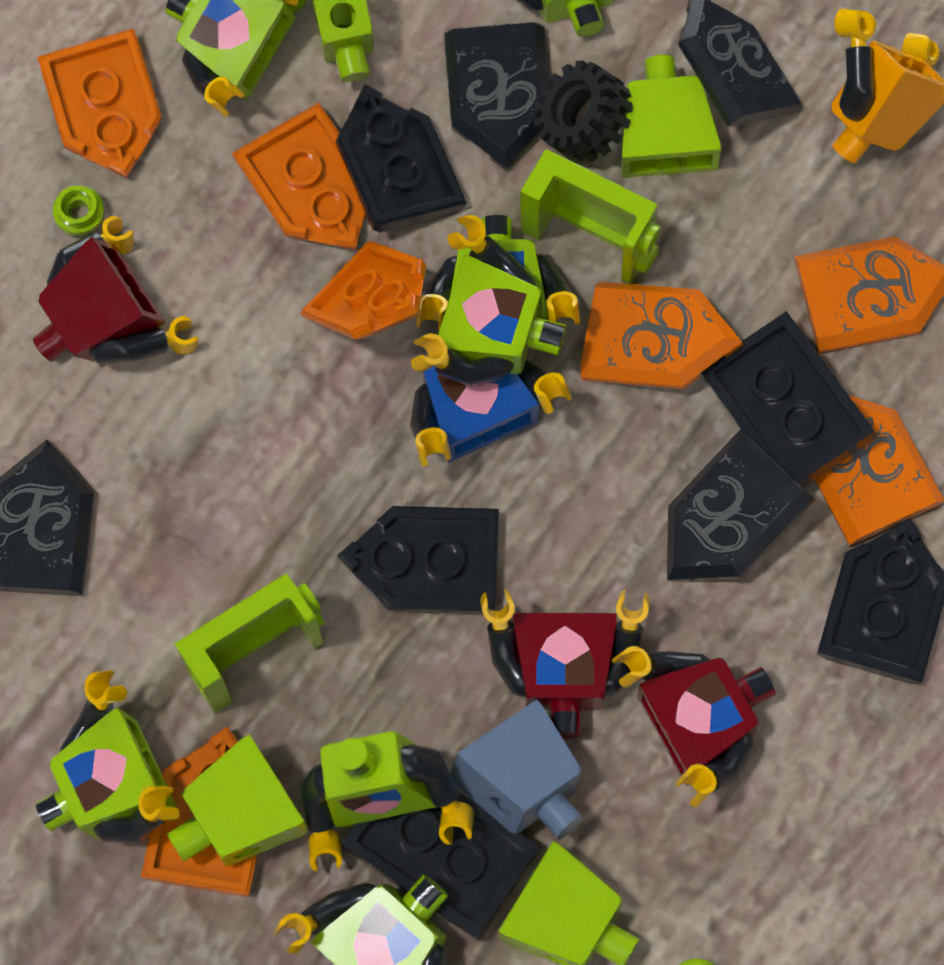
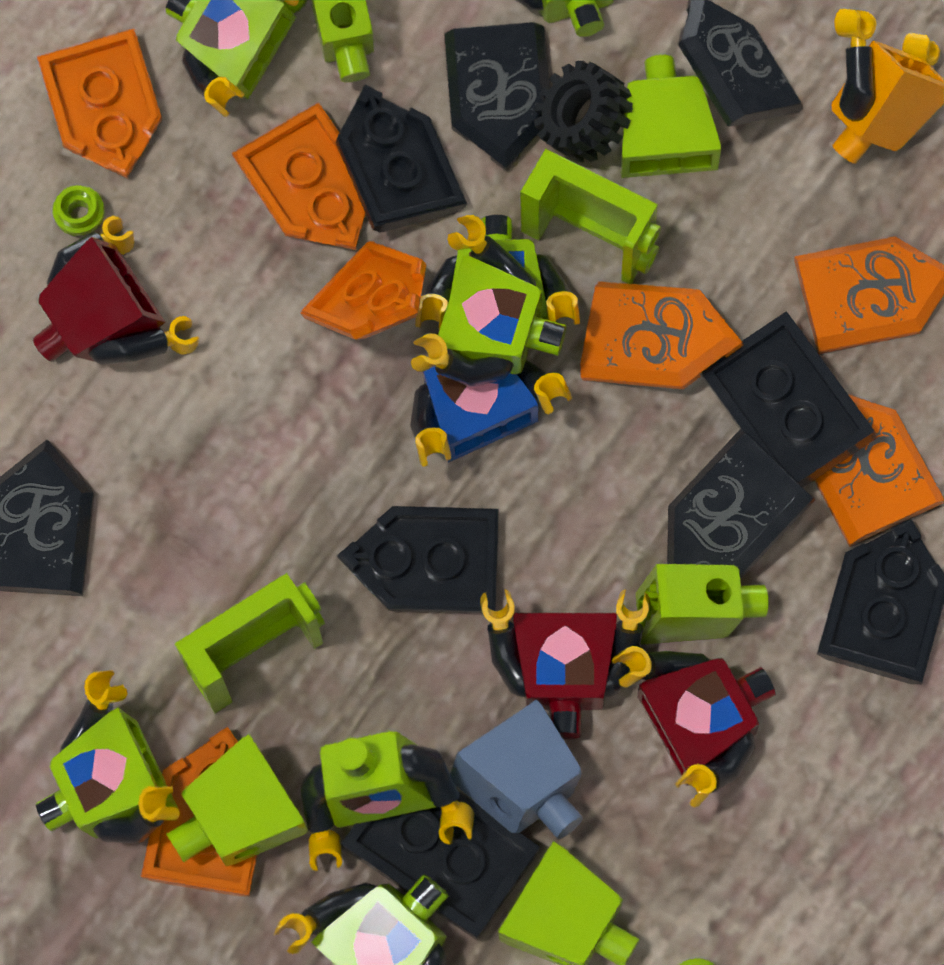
none -> lime torso [635,564,768,644]

